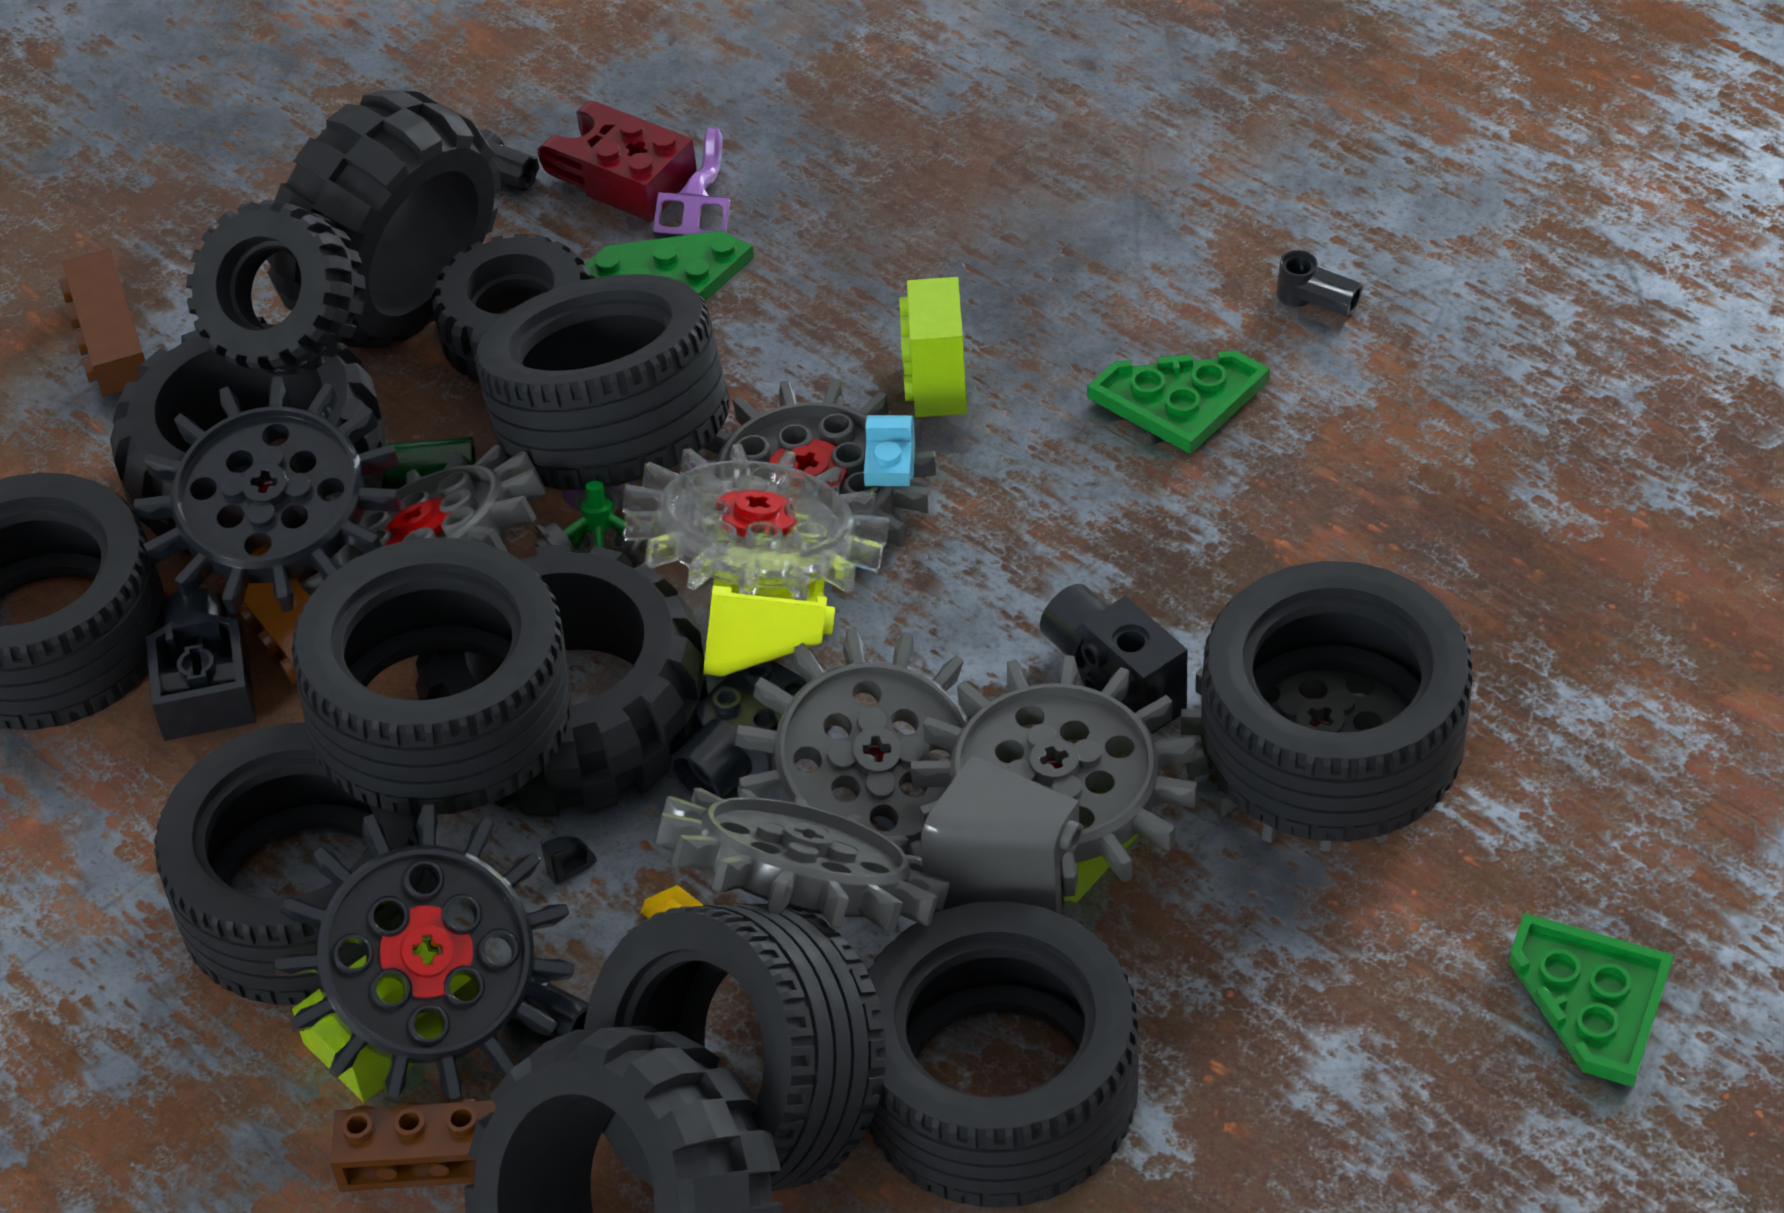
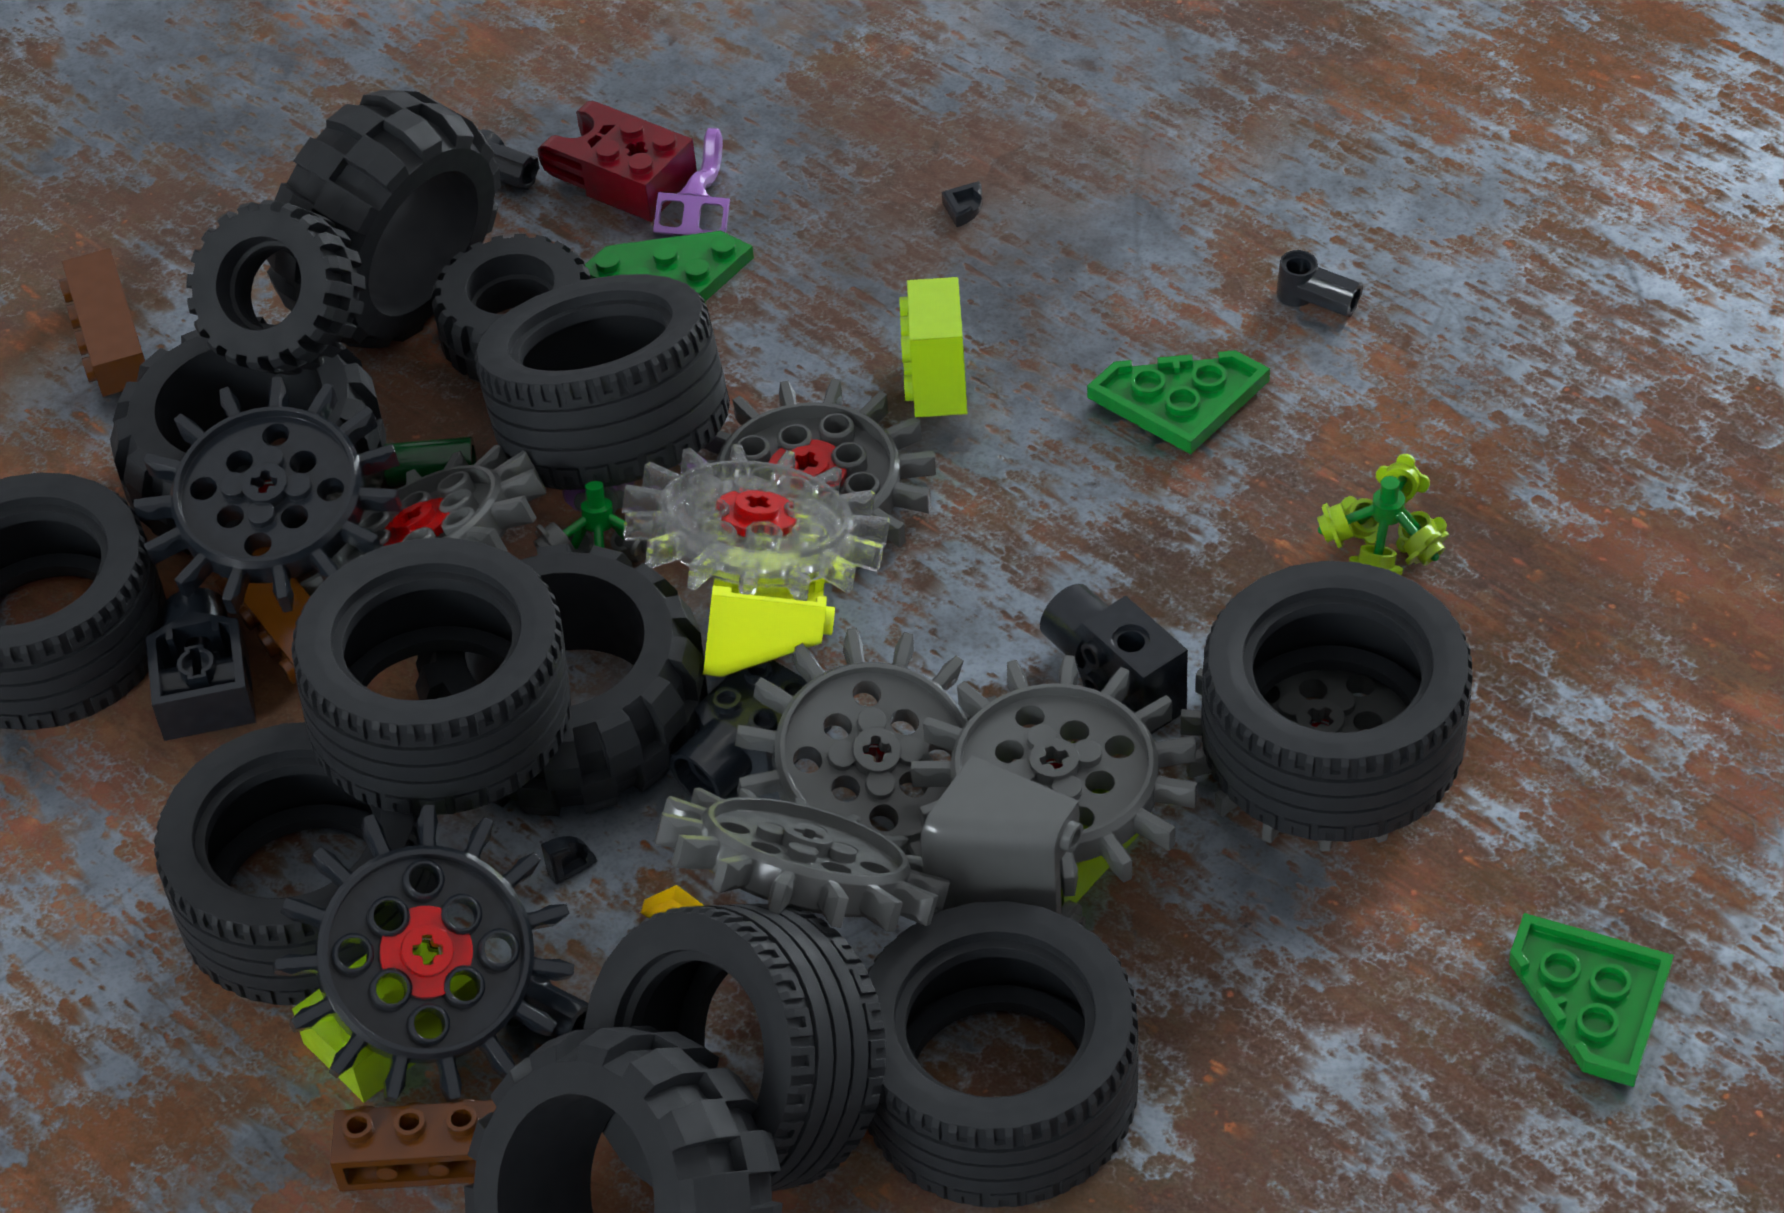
medium azure brick [864,415,915,486] -> none
none -> black tile [942,181,983,227]
none -> lime plant [1317,454,1449,575]

